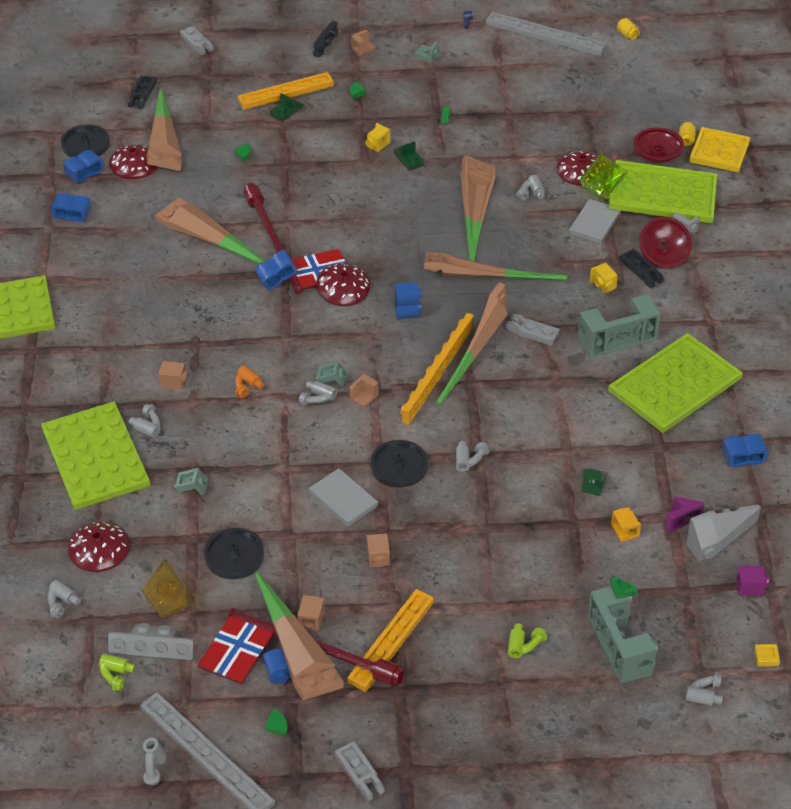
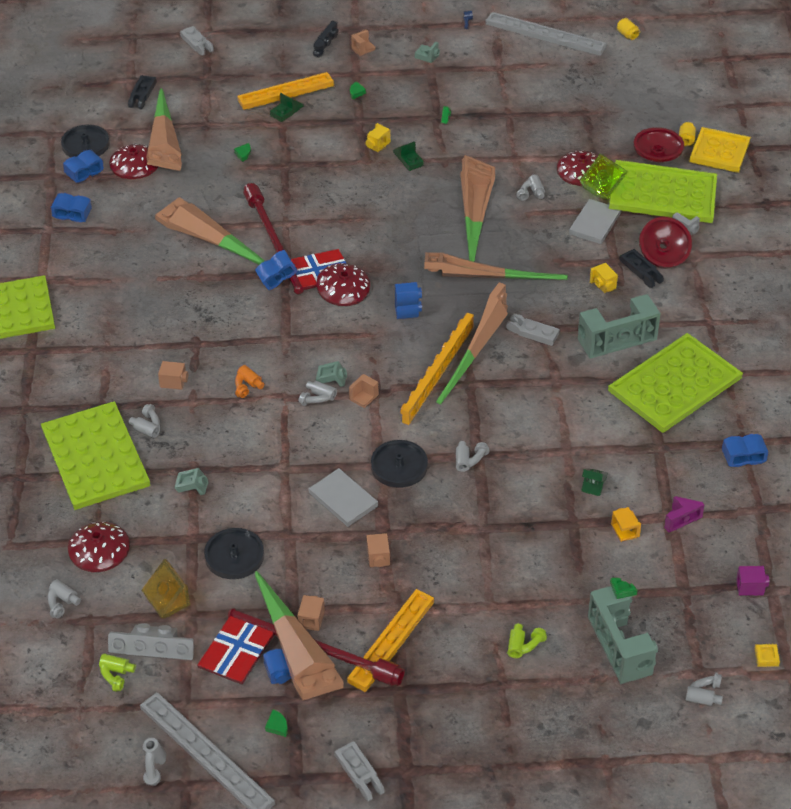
light grey wedge [686,505,761,562] -> none

